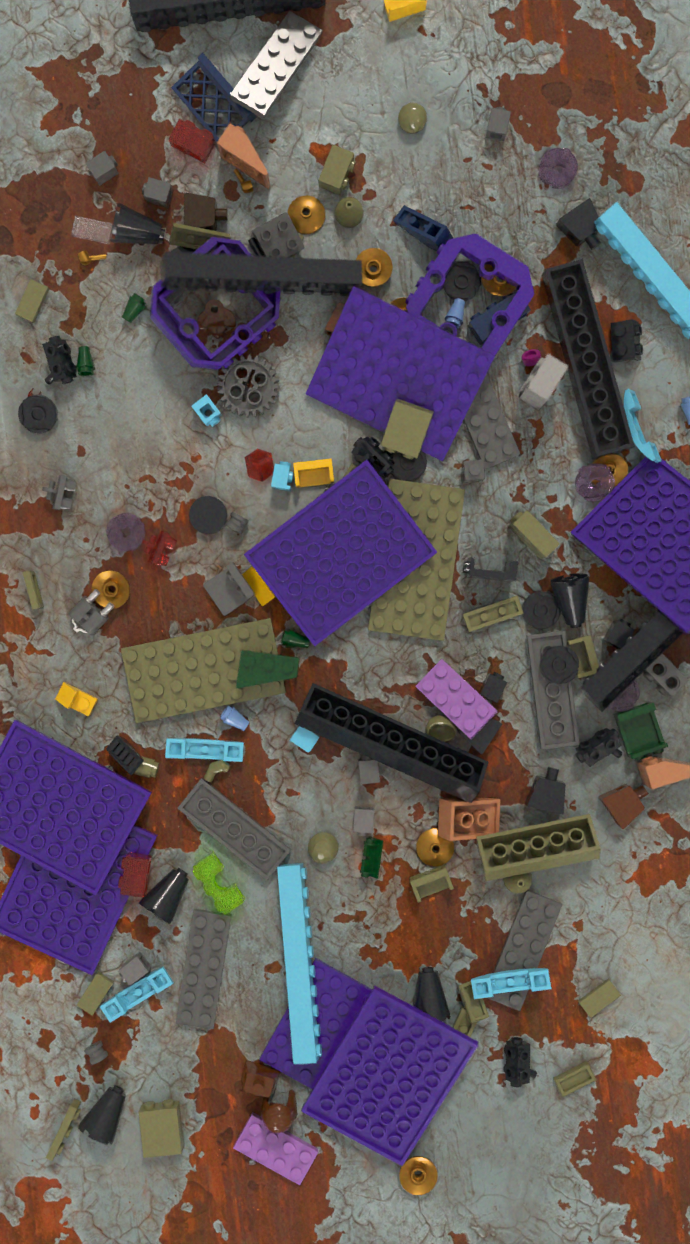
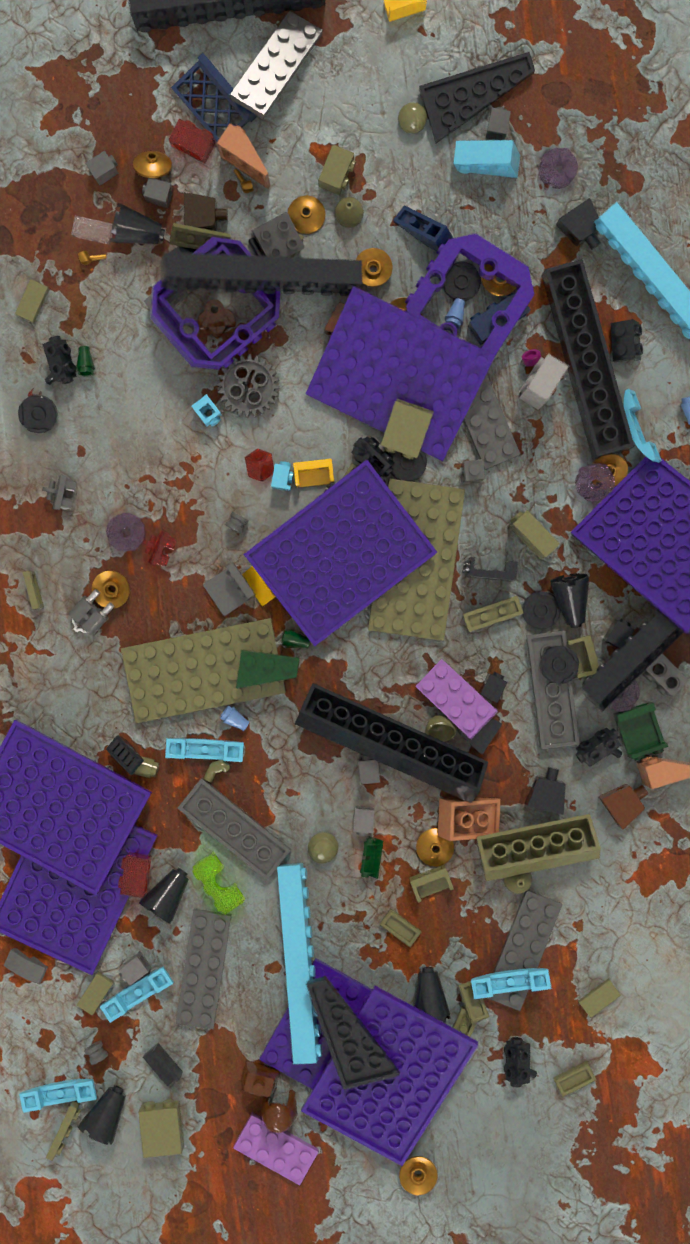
yellow slope [55,682,98,716] -> none
dark green cone [121,293,146,323] -> none
black tile [189,496,227,534] -> none
medium azure panel [290,726,320,752] -> none
none -> dark grey slope [4,948,48,984]
none -> medium azure slope [19,1079,97,1113]
none -> pearl gold dish [133,151,172,178]
none -> black panel [143,1043,183,1086]
none -> black wing [306,976,400,1090]
none -> olive tile [379,908,421,947]
none -> black wing [419,52,535,143]
none -> medium azure wedge [453,140,520,178]

